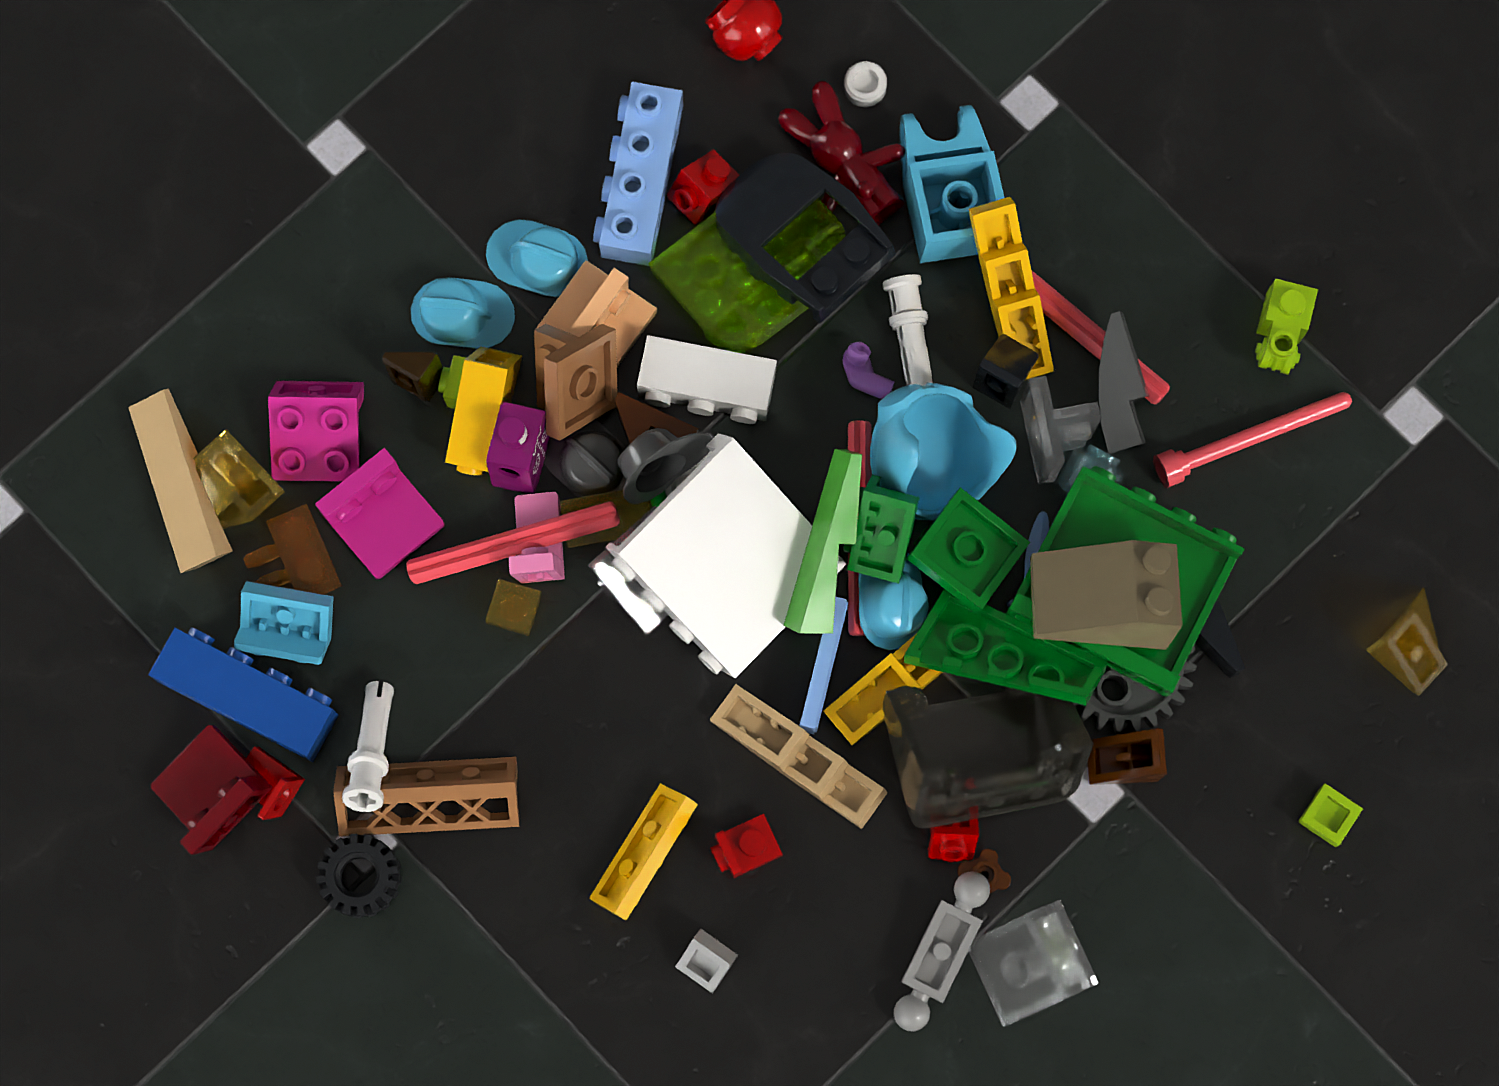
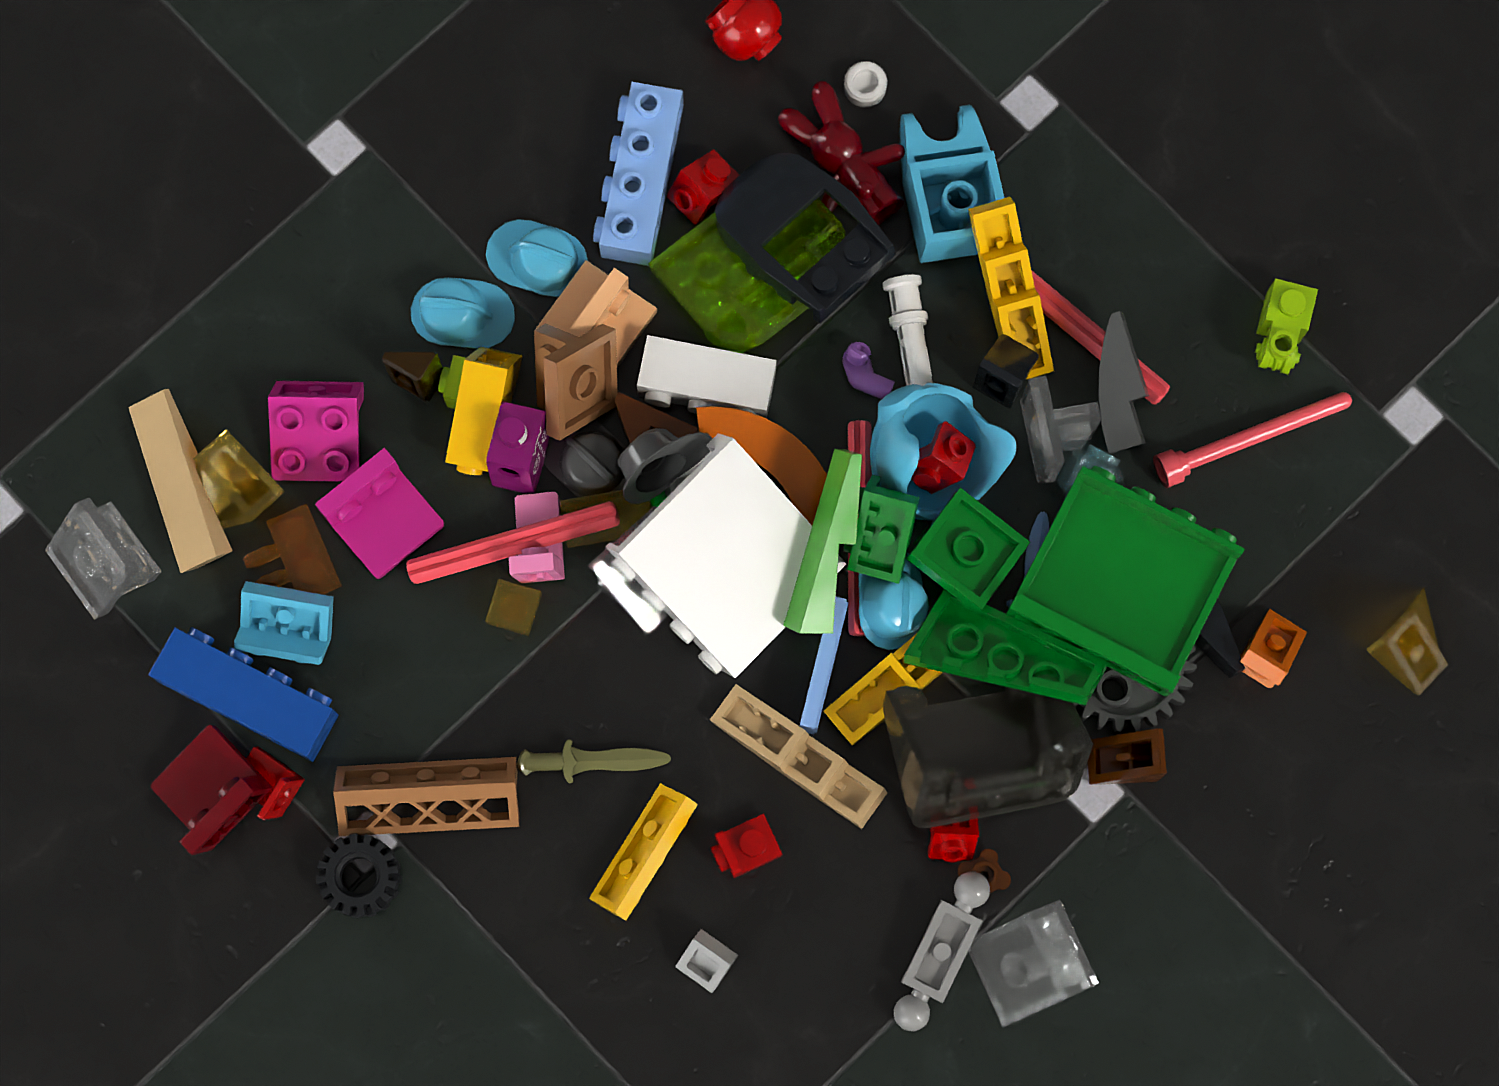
white pin [342,681,394,812] -> none
dark tan slope [1030,540,1182,650] -> none
lime plate [1298,783,1363,848] -> none
none -> clear bracket [45,498,161,620]
none -> olive sword [517,739,671,783]
none -> orange tile [696,406,827,525]
none -> red bracket [911,421,976,494]
none -> orange slope [1240,608,1307,688]

